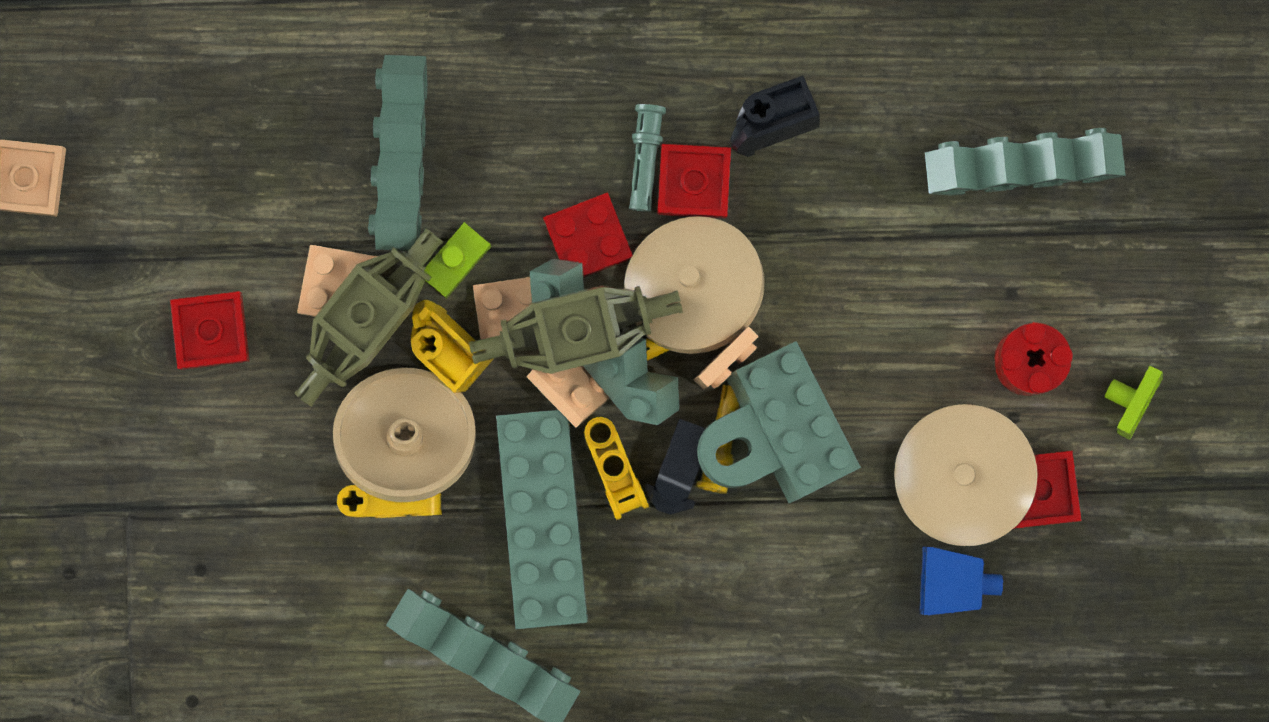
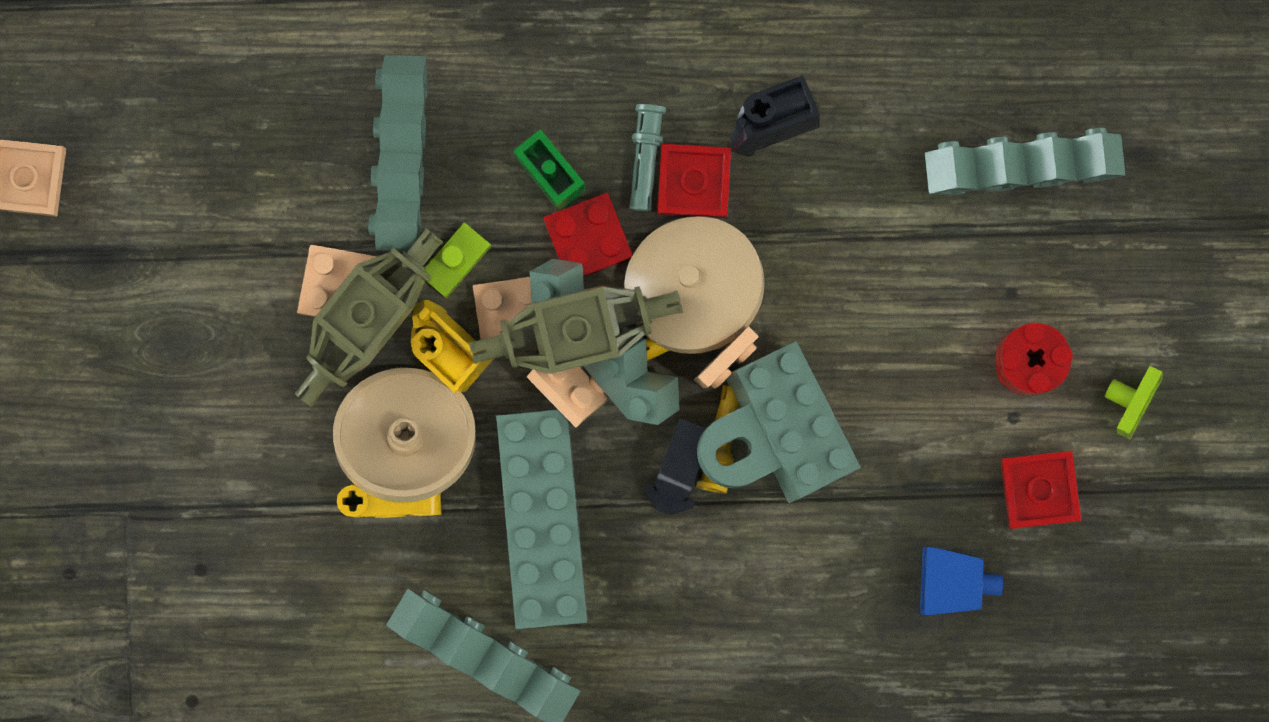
red plate [170,291,250,370] -> none
yellow piece [584,417,649,520] -> none
tan dish [894,404,1038,546] -> none
none -> green brick [513,129,586,211]

